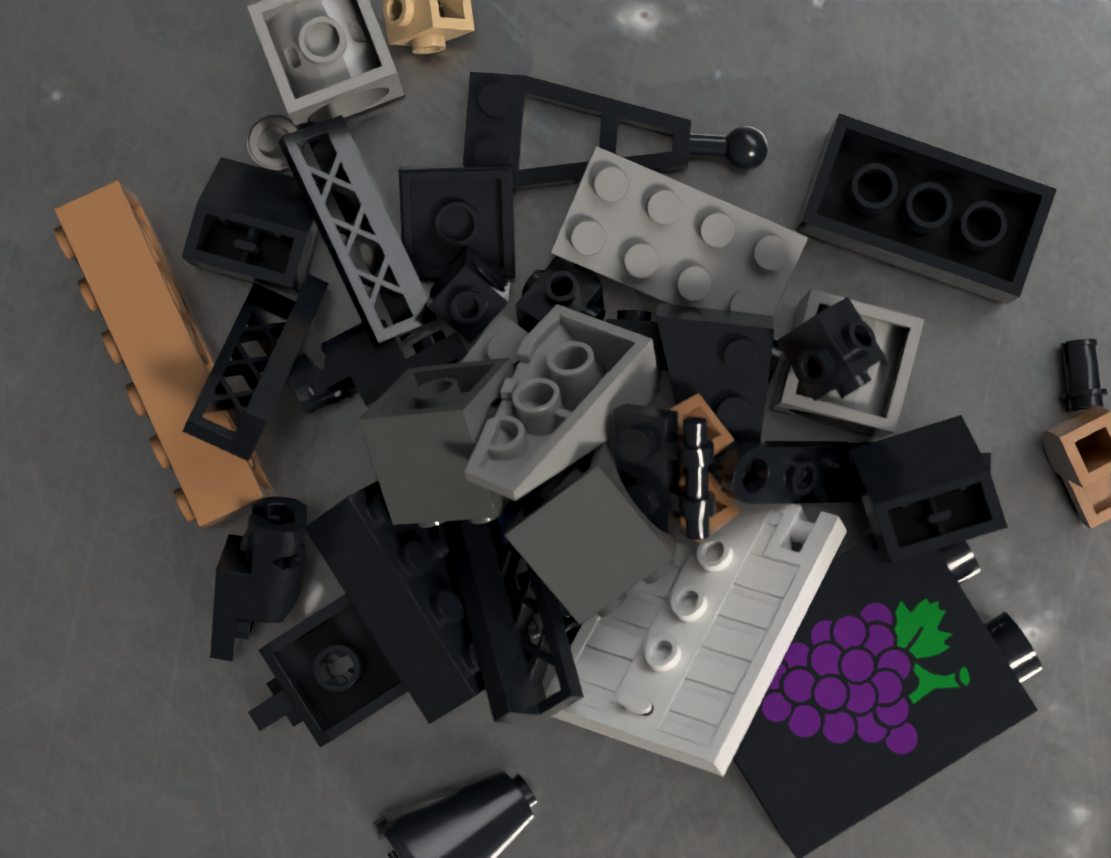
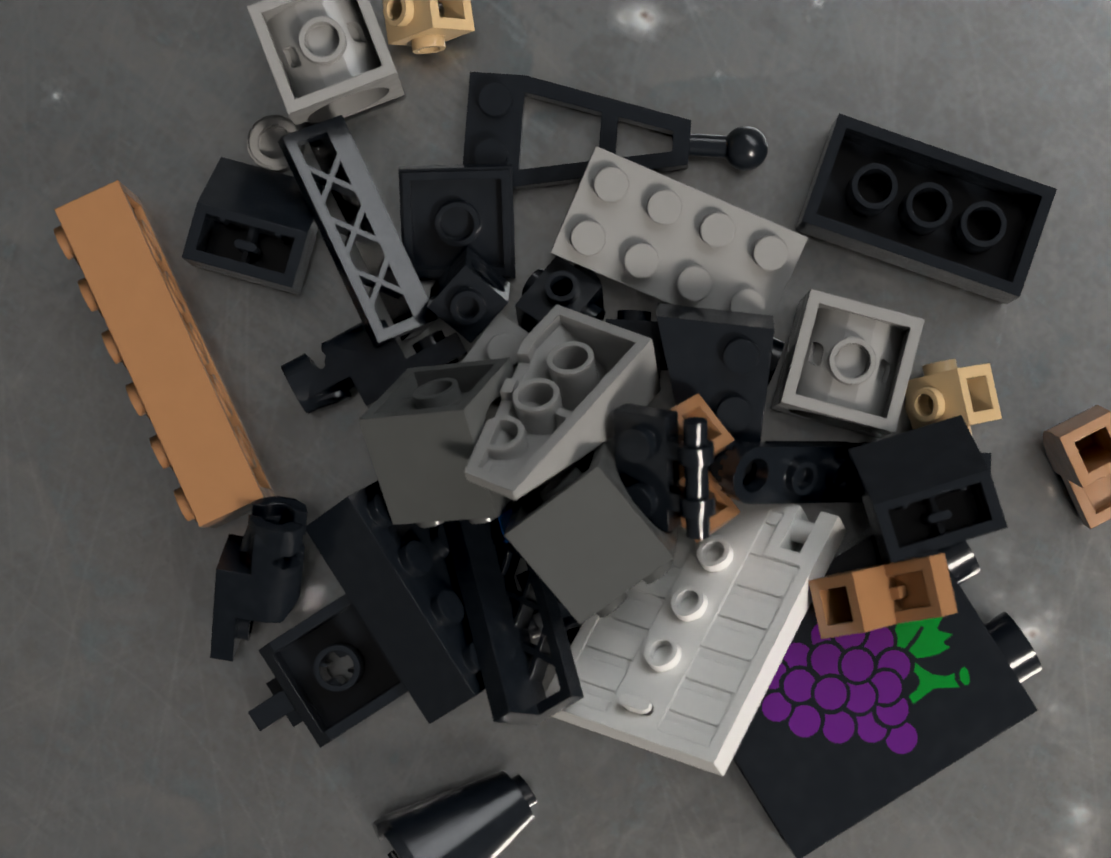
black fence [182,274,329,461] -> none
black brick [776,297,886,402] -> none
black pin [1061,339,1108,411] -> none
none -> medium nougat brick [808,553,958,639]
none -> tan brick [905,359,1002,437]

